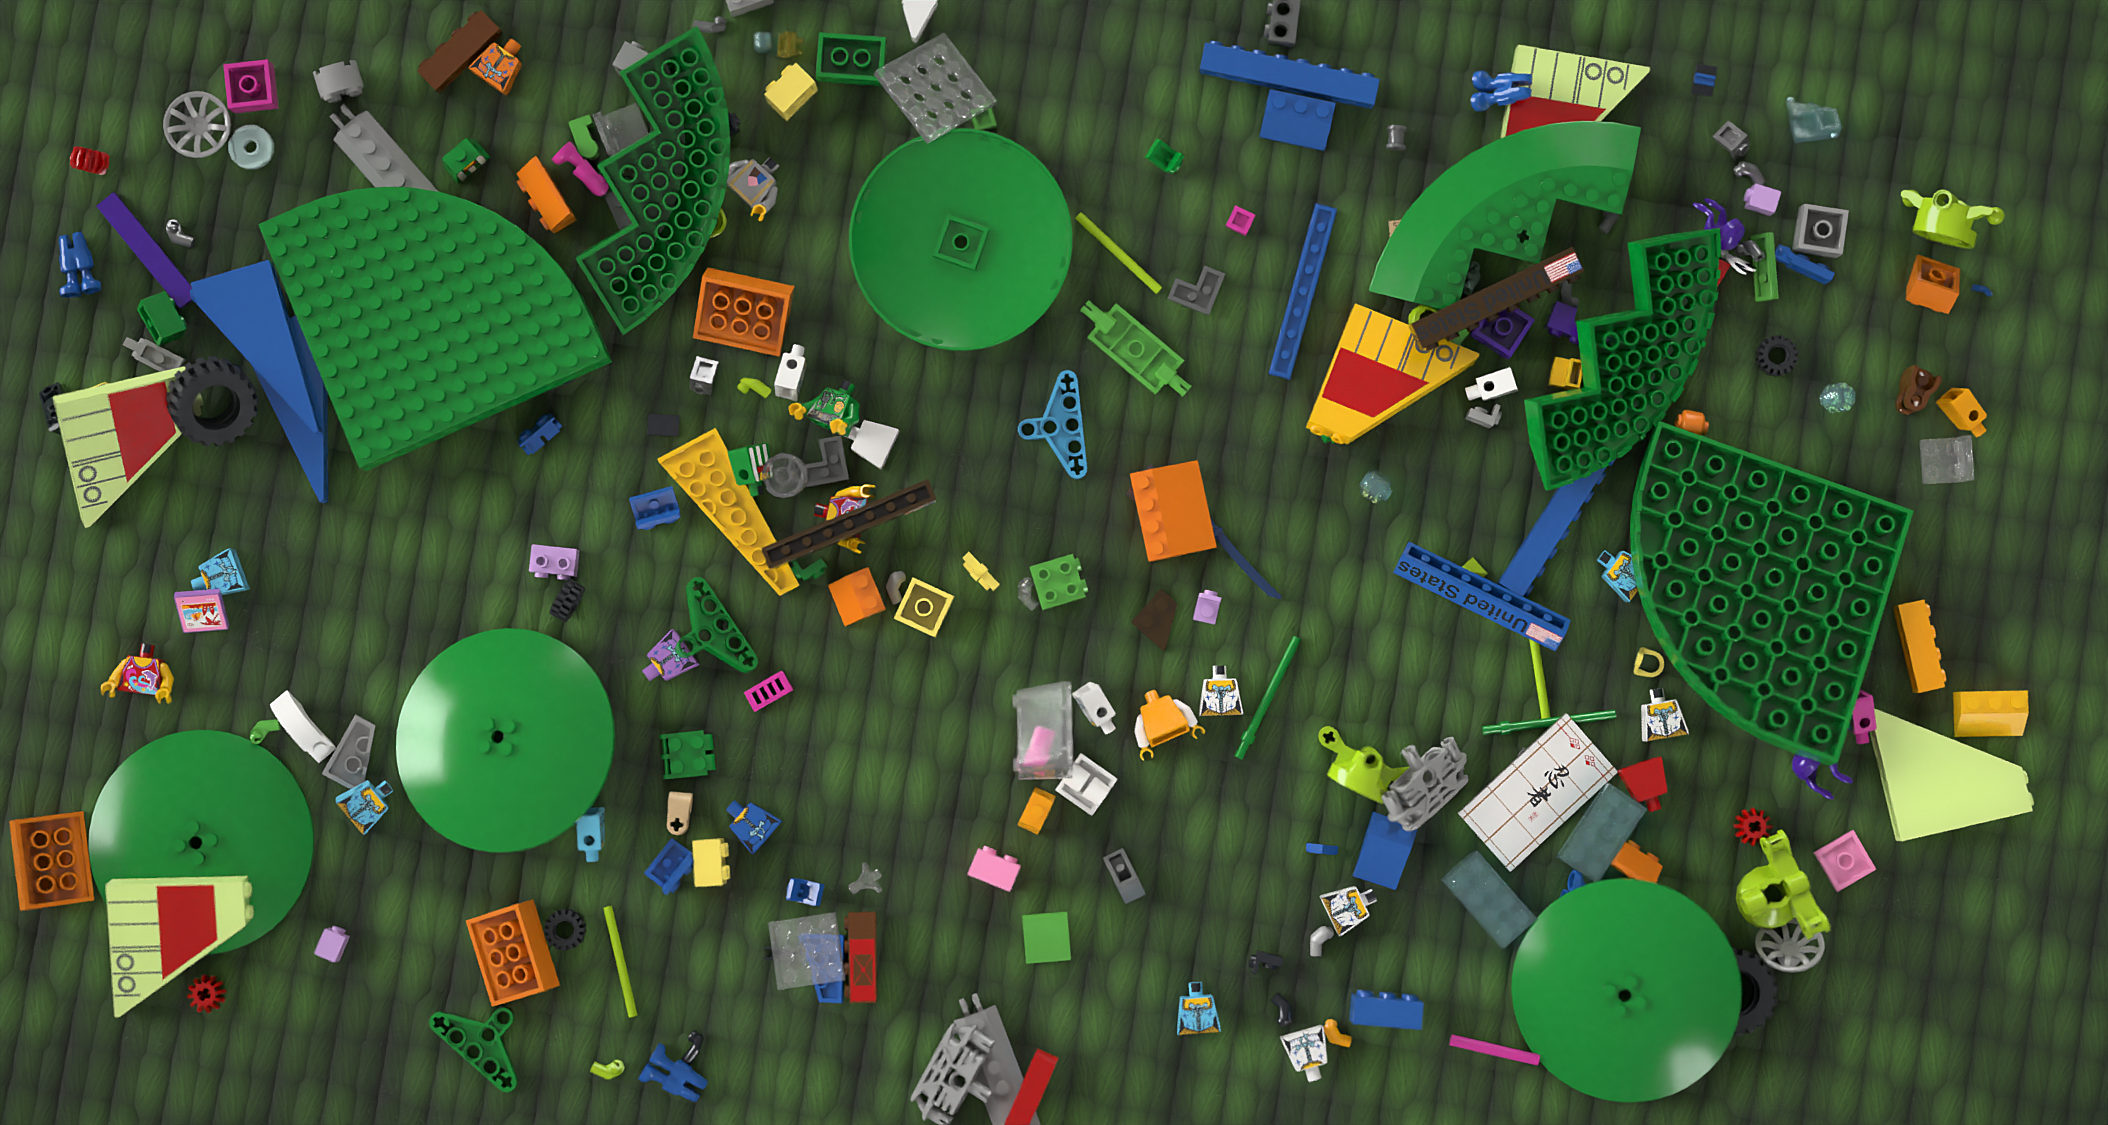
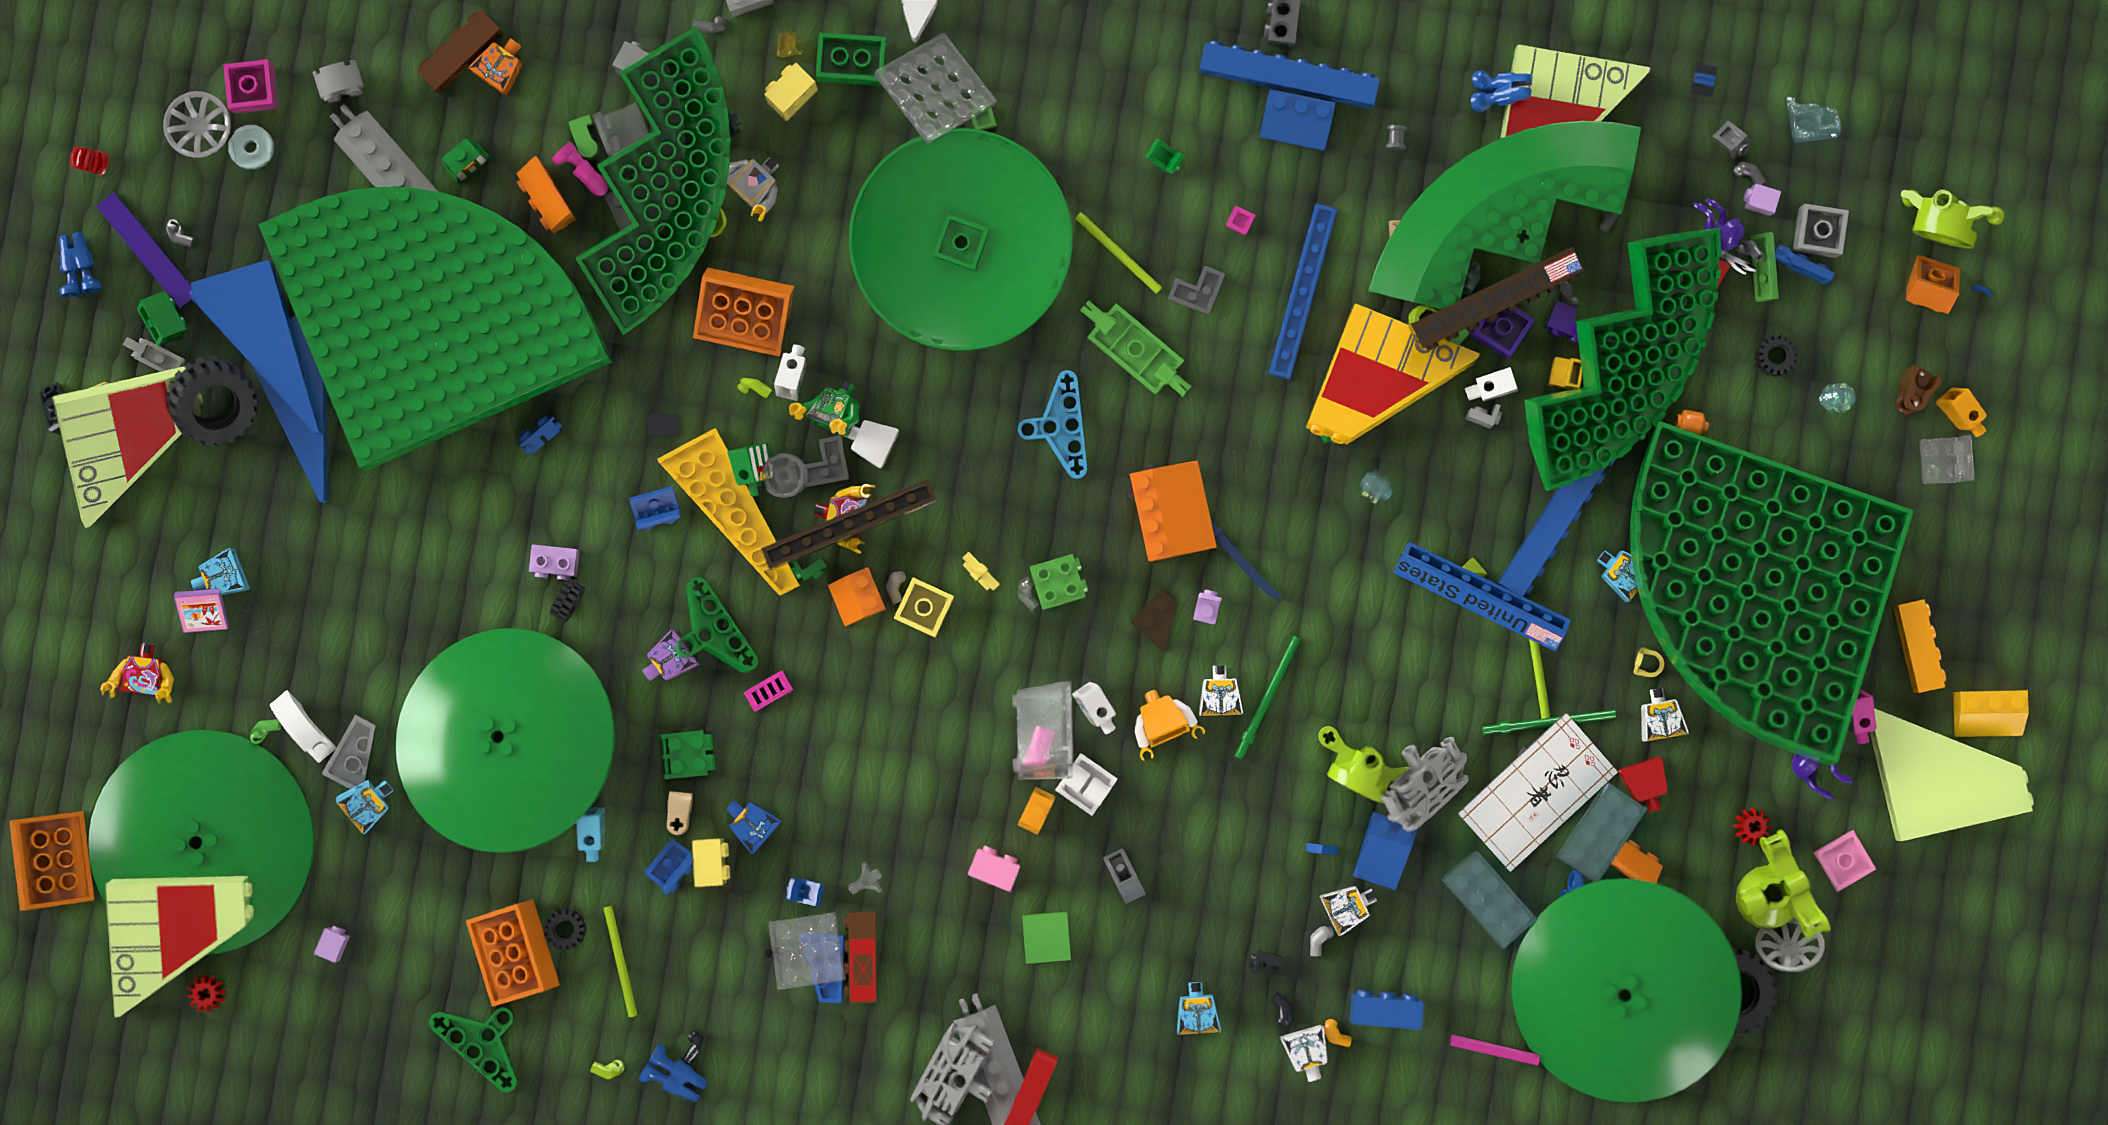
bracket [690,357,718,395] -> none
clear light blue piece [754,32,772,54] -> none

